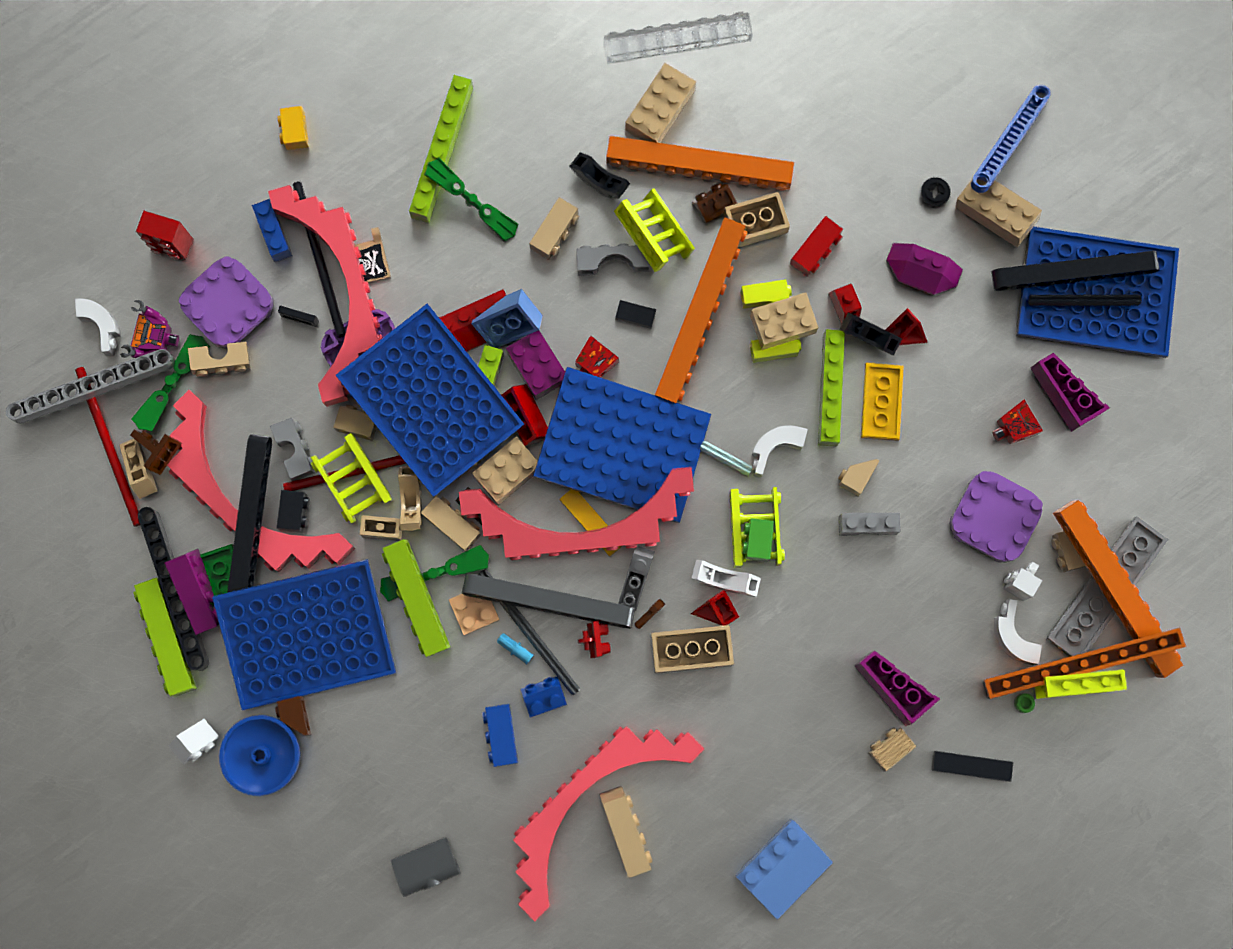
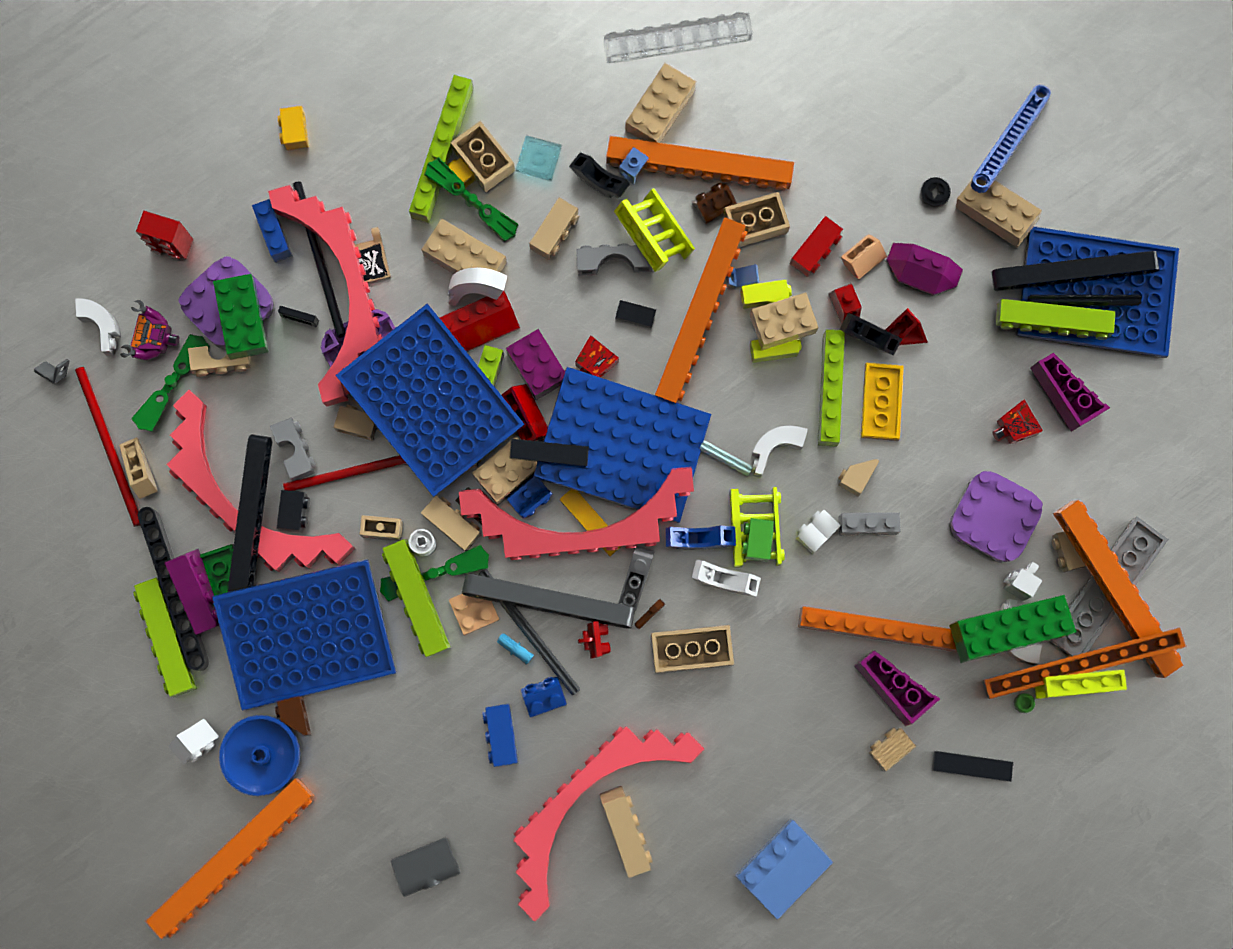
light grey beam [6,349,175,423] -> none
reddish brown bracket [130,429,182,475] -> none
neon yellow fence [311,433,393,524] -> none
tan arch [398,466,422,531] -> none
medium blue slope [471,289,543,348] -> none
red slope [691,590,739,626] -> none
none -> dark grey bracket [34,359,70,384]
none -> orange brick [145,778,314,939]
none -> green brick [213,274,269,360]
none -> white wheel [409,529,436,557]
none -> tan brick [421,218,507,274]
none -> yellow brick [447,157,475,189]
none -> white arch [447,268,507,307]
none -> tan brick [450,121,515,192]
none -> blue bracket [506,475,552,519]
none -> black tile [509,439,589,467]
none -> clear light blue tile [516,135,562,181]
none -> medium blue bracket [619,147,649,184]
none -> blue arch [665,525,736,549]
none -> medium blue bracket [726,264,759,288]
none -> white brick [796,510,841,555]
none -> orange brick [798,606,995,657]
none -> light nougat brick [841,234,887,279]
none -> green brick [949,595,1077,663]
none -> lime brick [996,299,1115,340]

